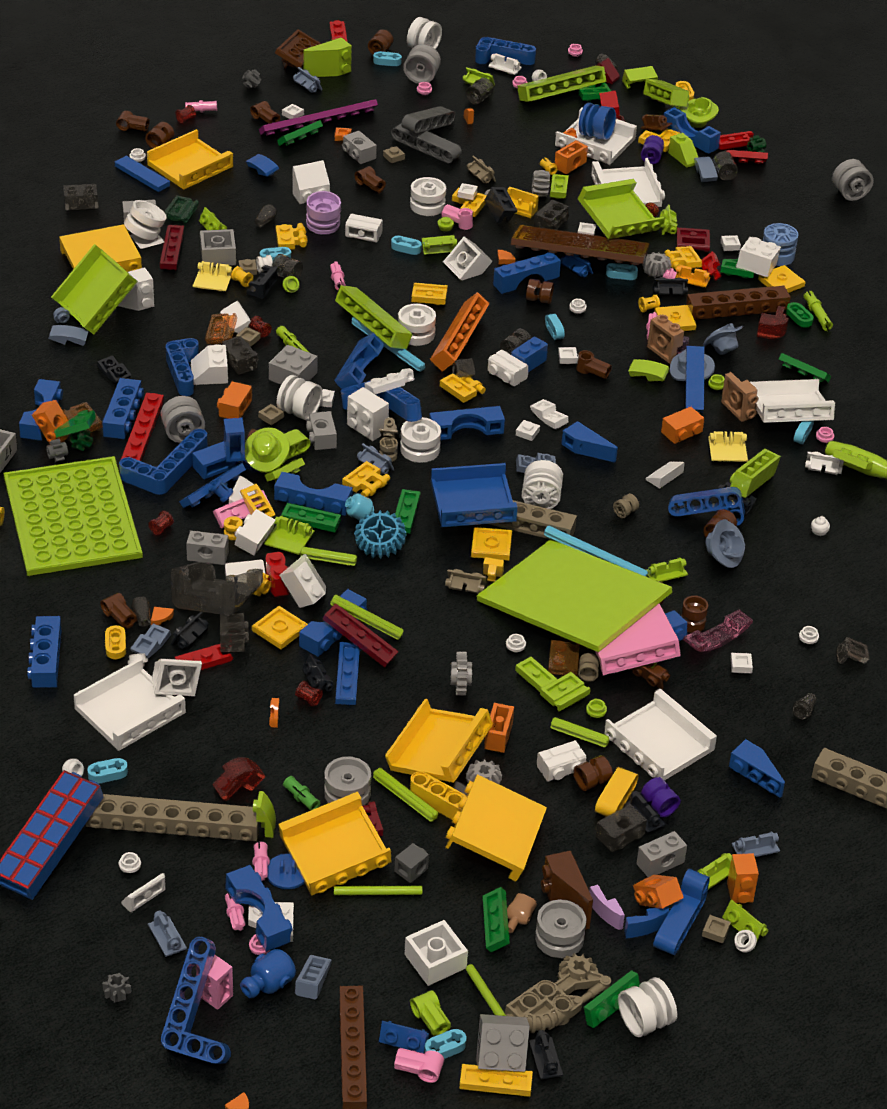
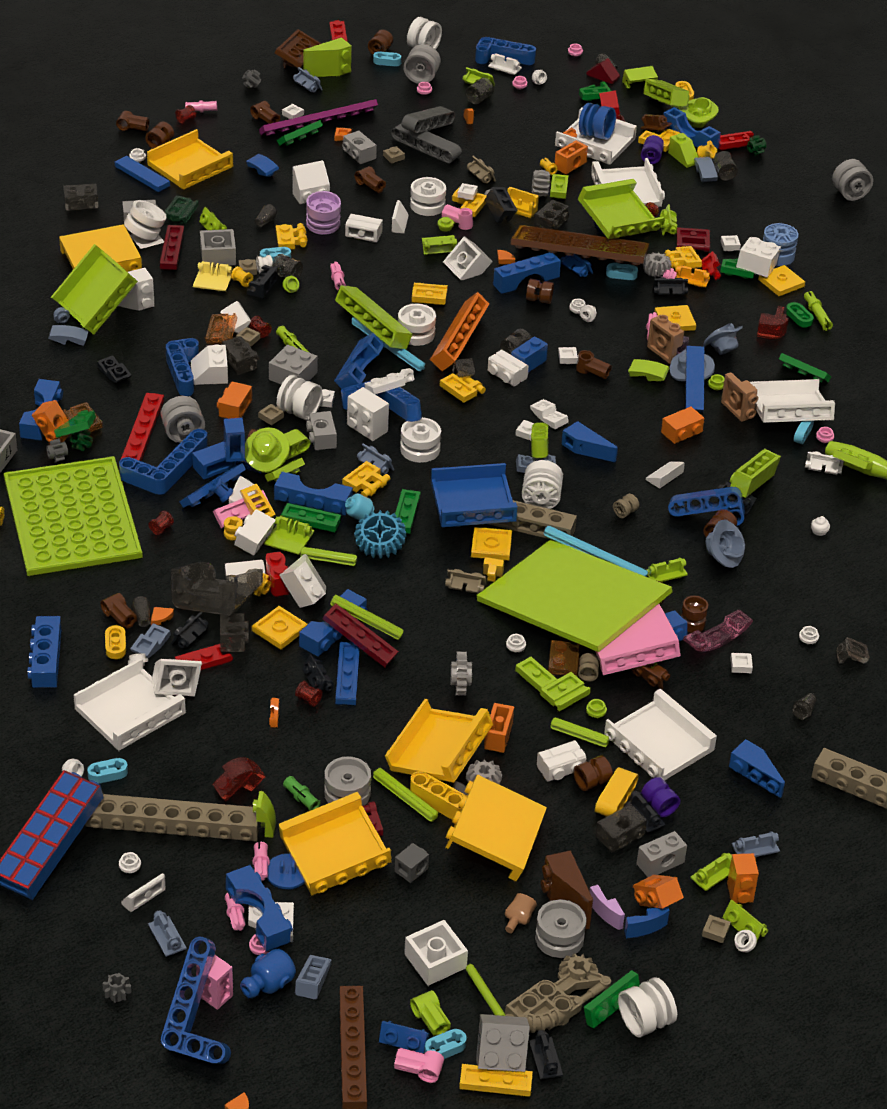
blue brick [103,378,144,439] -> none
light grey brick [186,531,229,565] -> none
lime bar [334,886,422,895] -> none
dark tan hinge [379,417,400,438] -> none
dark tan wheel [379,437,398,462] -> none
medium azure beam [391,236,422,255] -> none
blue arch [429,406,505,440] -> none
green plate [483,887,510,952] -> none
lime brick [517,66,606,102] -> none
medium azure beam [545,314,565,340] -> none
white plate [578,222,596,235] -> none
yellow bush [638,295,660,312] -> none
blue beam [653,869,710,955] -> none
reddish brown brick [686,285,791,320] -> none
light yellow hinge [708,431,748,462] -> none
red hinge [724,150,768,164] -> none
none -> white slope [392,200,409,233]
none -> lime beam [531,423,549,458]
none -> white plate [580,305,597,322]
none -> yellow brick [697,141,717,159]

